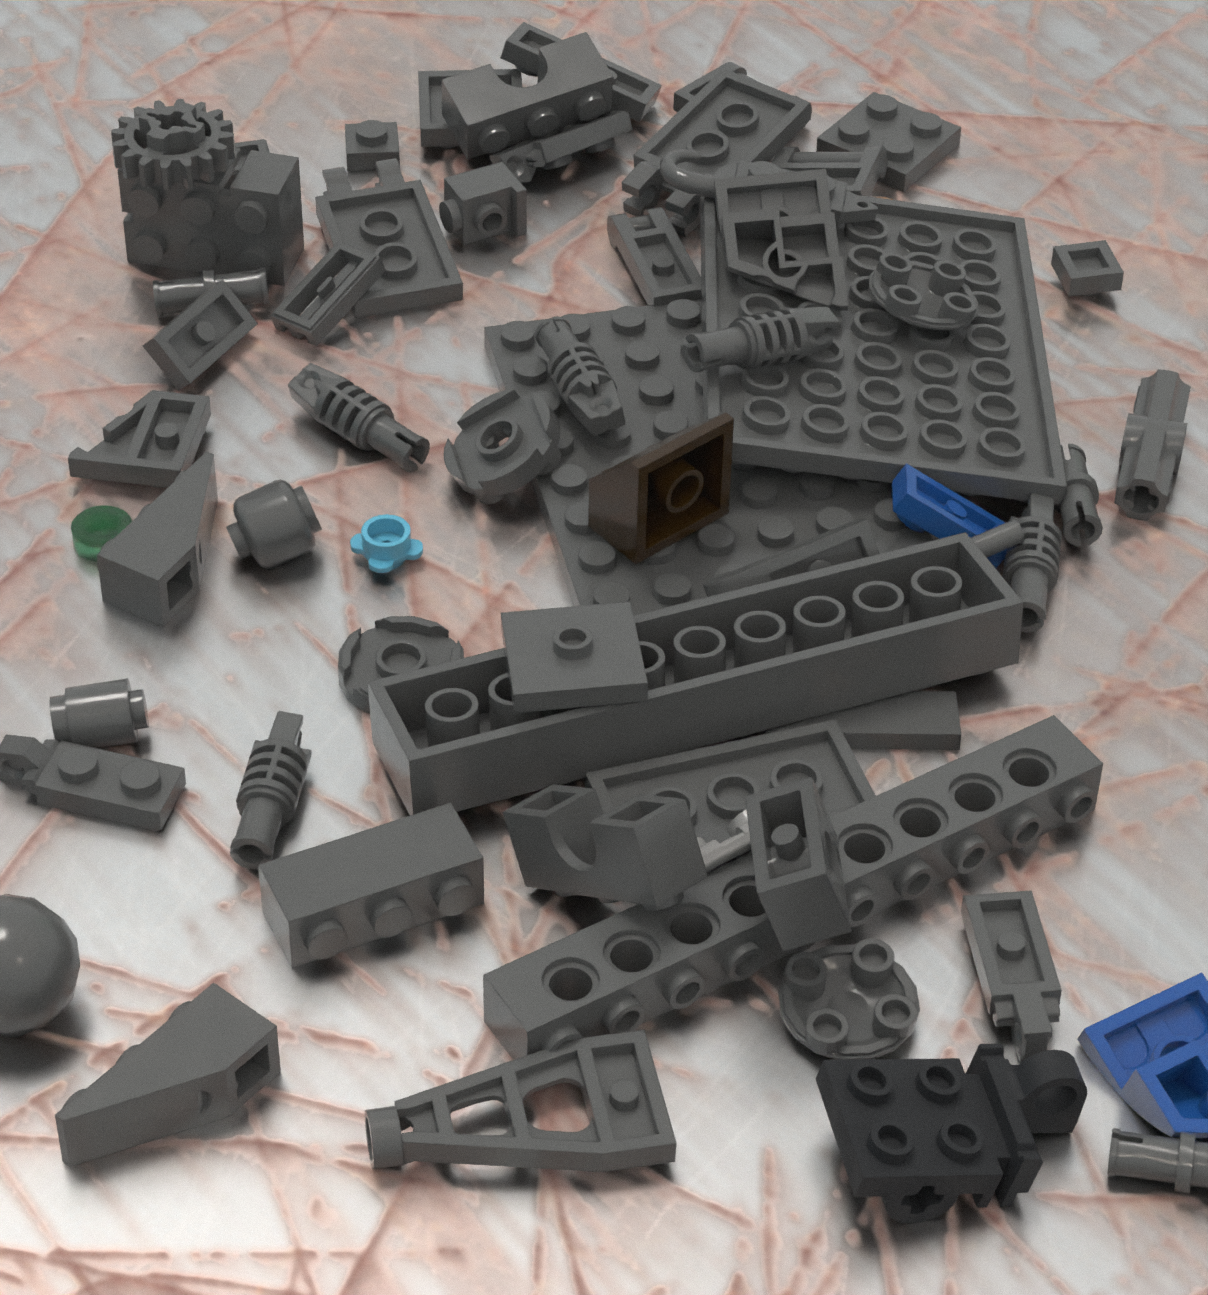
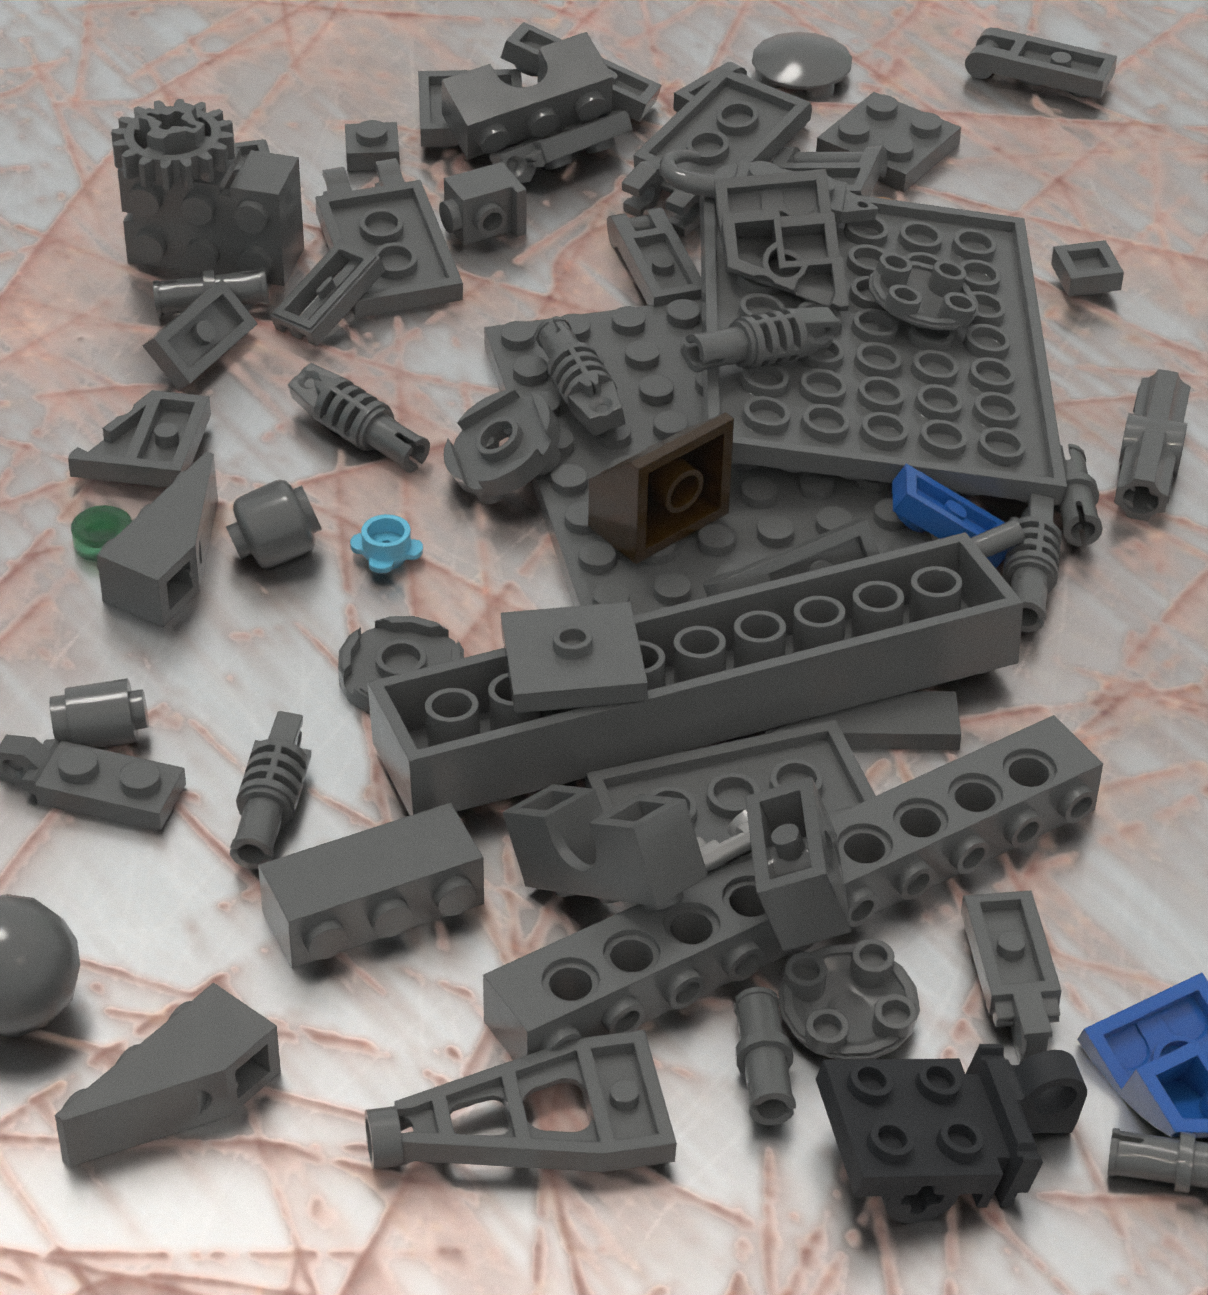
none -> dark grey pin [733,987,796,1125]
none -> dark grey dish [752,32,852,99]
none -> dark grey plate [965,27,1117,99]

